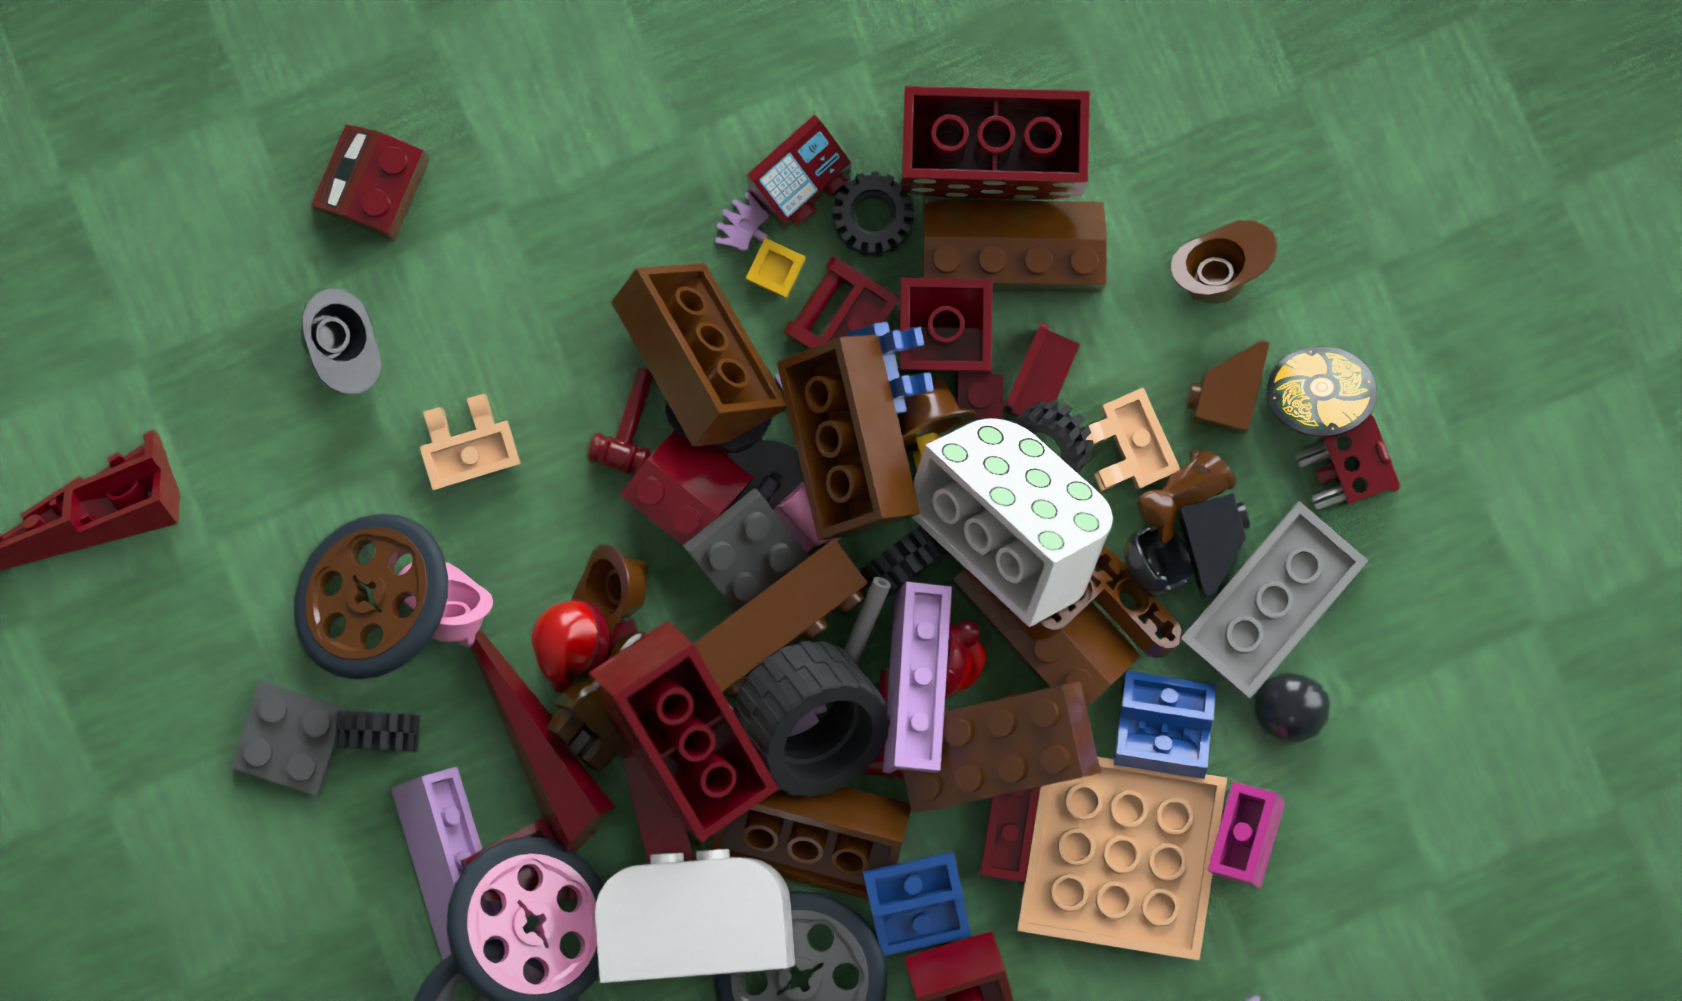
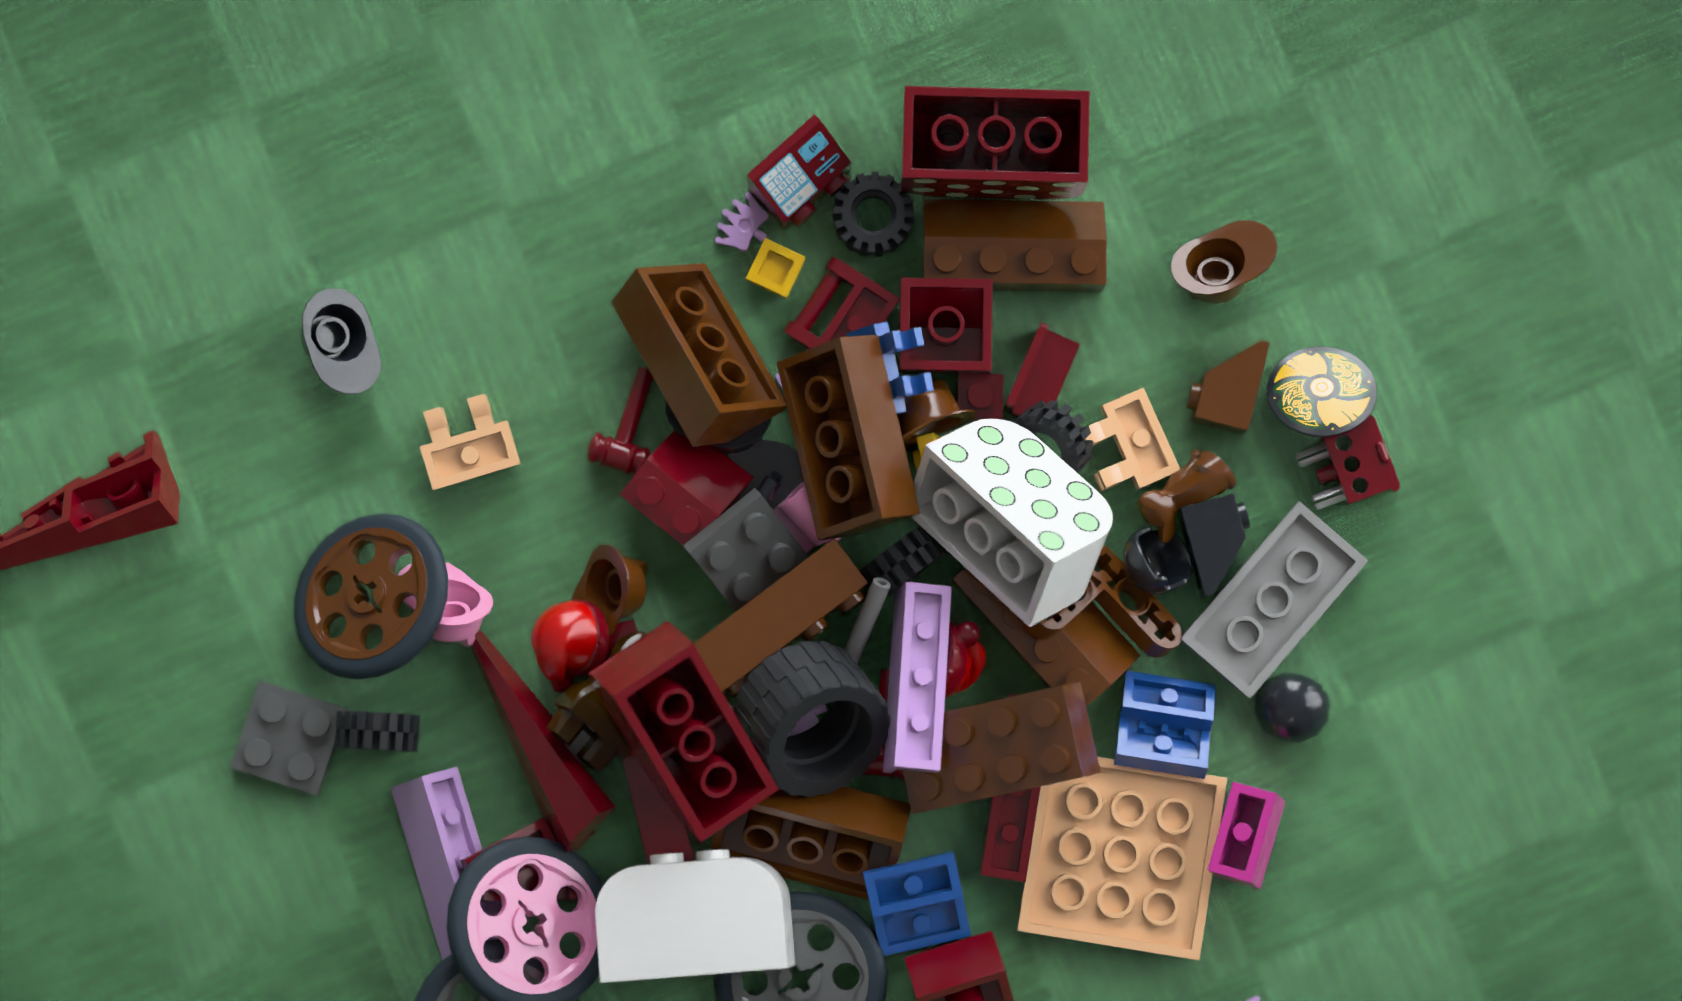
dark red slope [311,124,430,242] -> none

